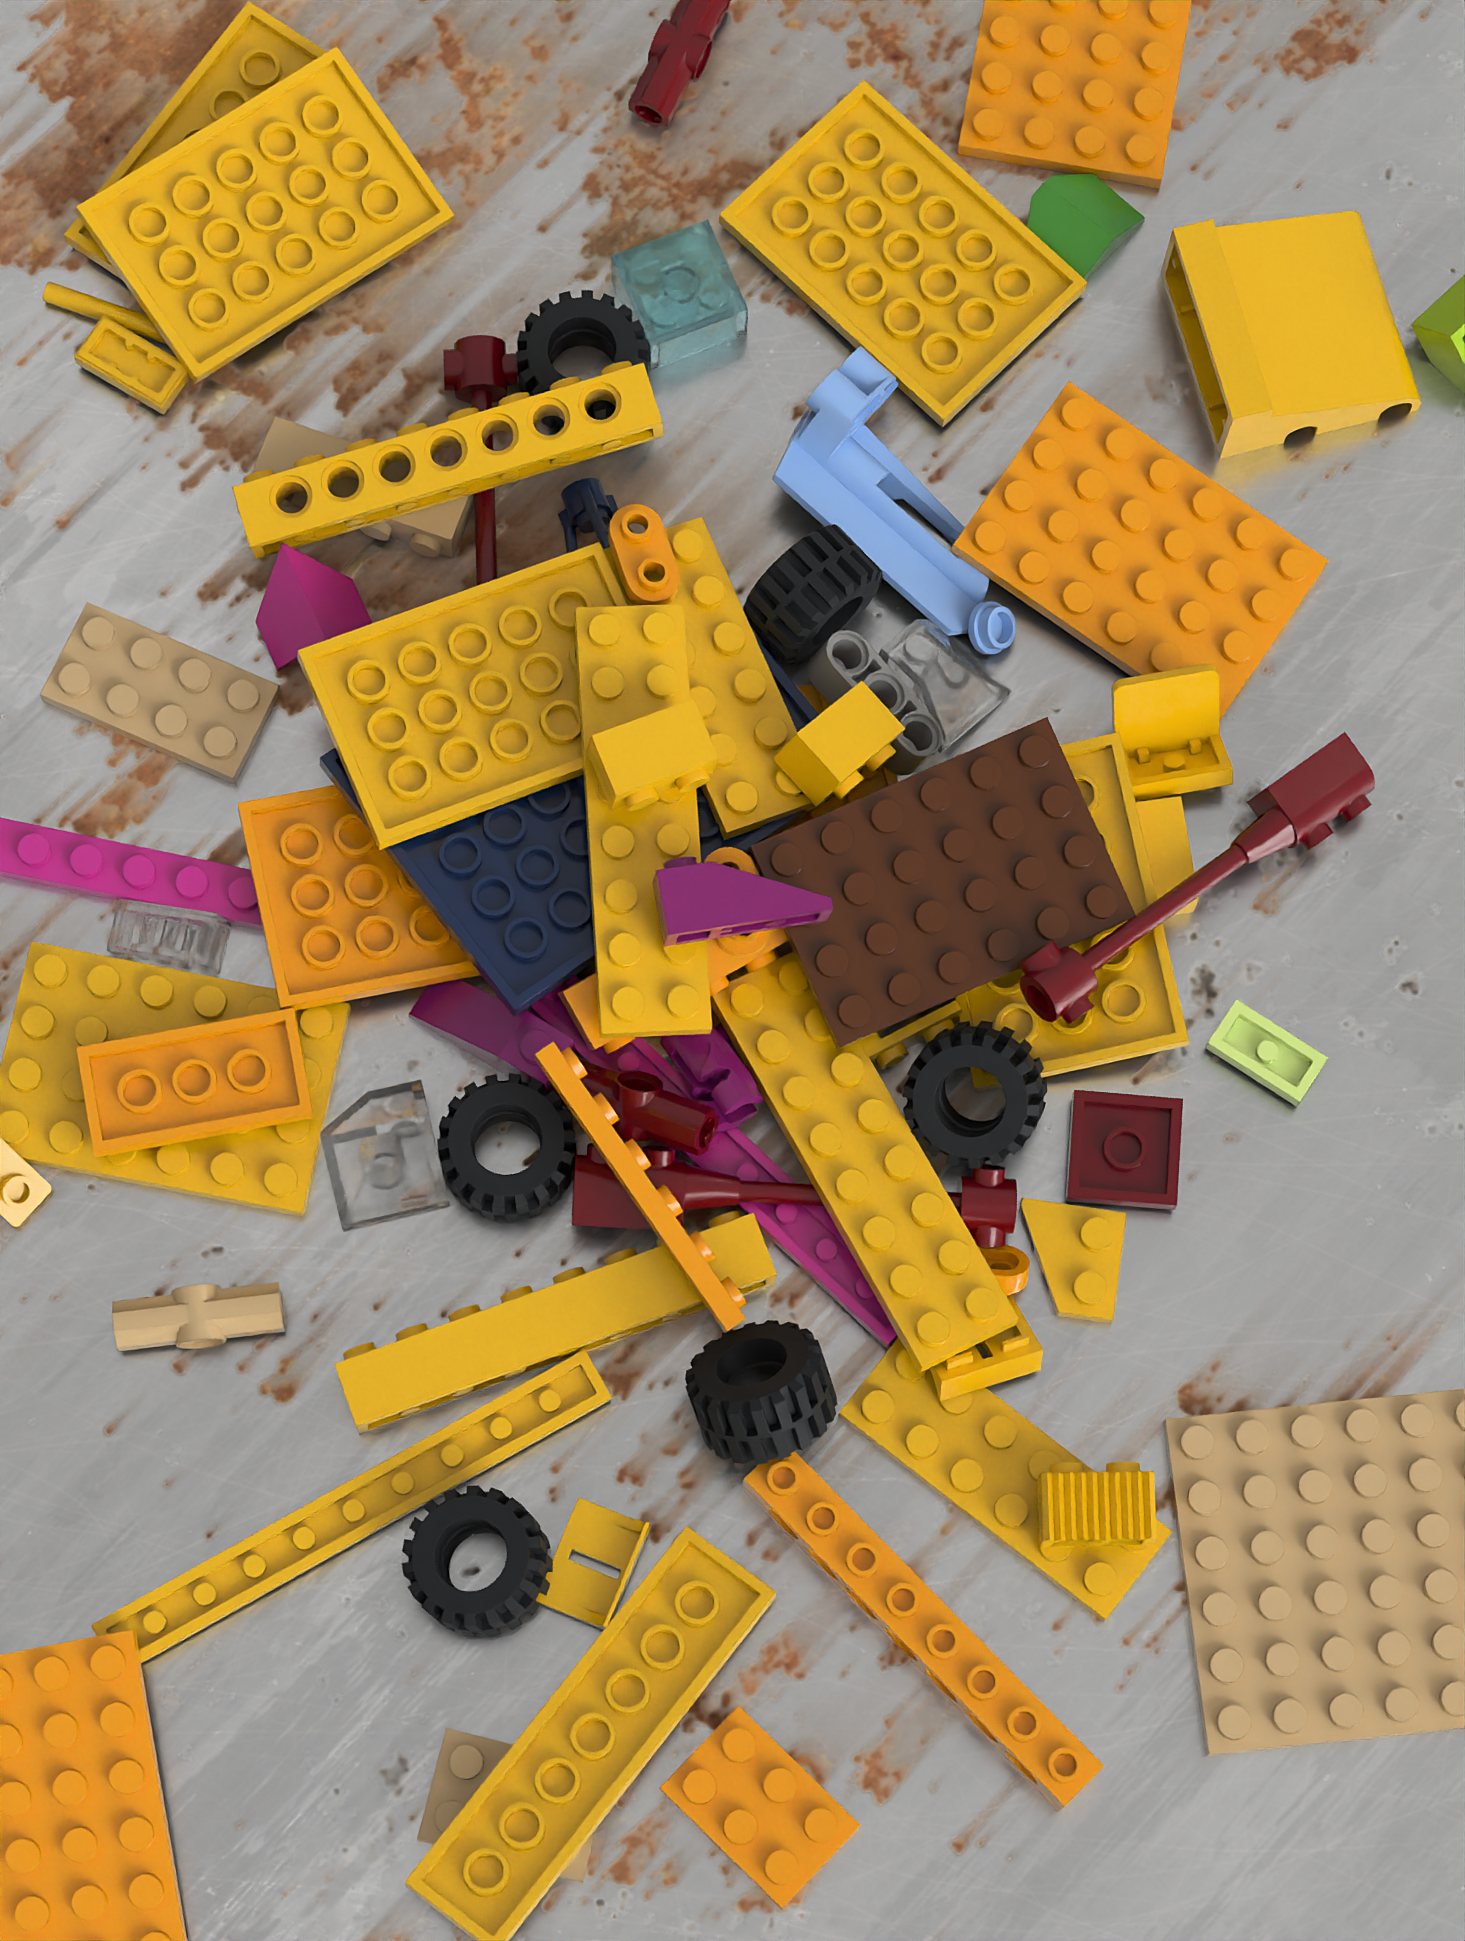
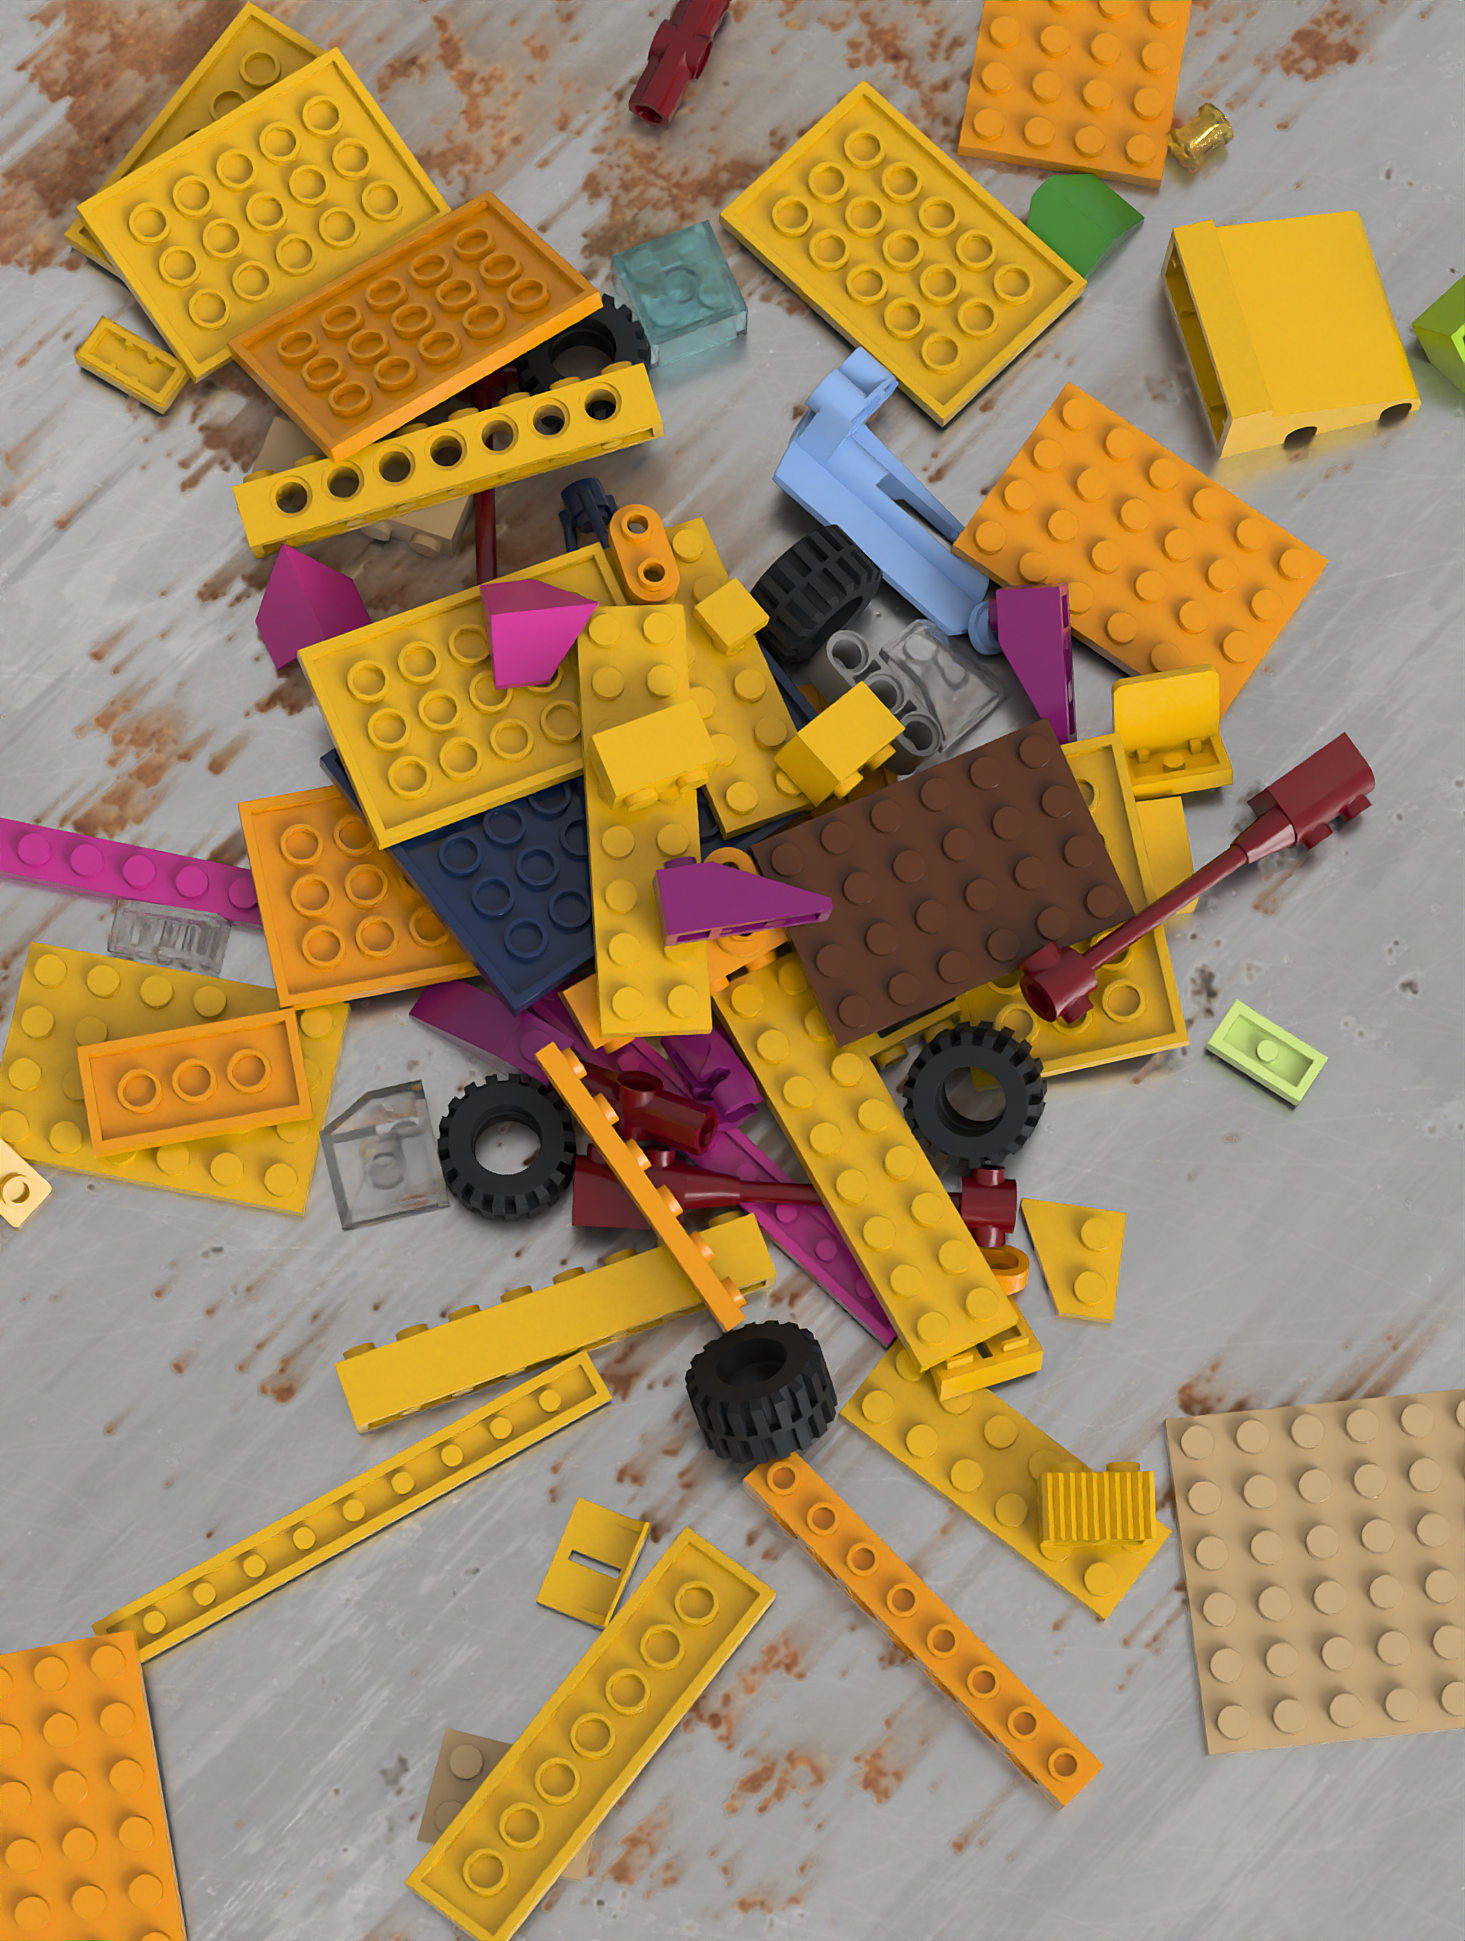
tan plate [40,602,281,784] -> none
yellow bar [43,281,168,345] -> none
tan piece [112,1282,284,1351] -> none
black tyre [402,1485,553,1637] -> none
light orange plate [659,1706,861,1910] -> none
dark red plate [1066,1090,1183,1210] -> none
none -> light orange plate [226,190,603,465]
none -> dark pink slope [480,579,599,690]
none -> yellow tile [692,577,770,654]
none -> magenta slope [988,582,1077,745]
none -> clear yellow bush [1165,102,1234,170]

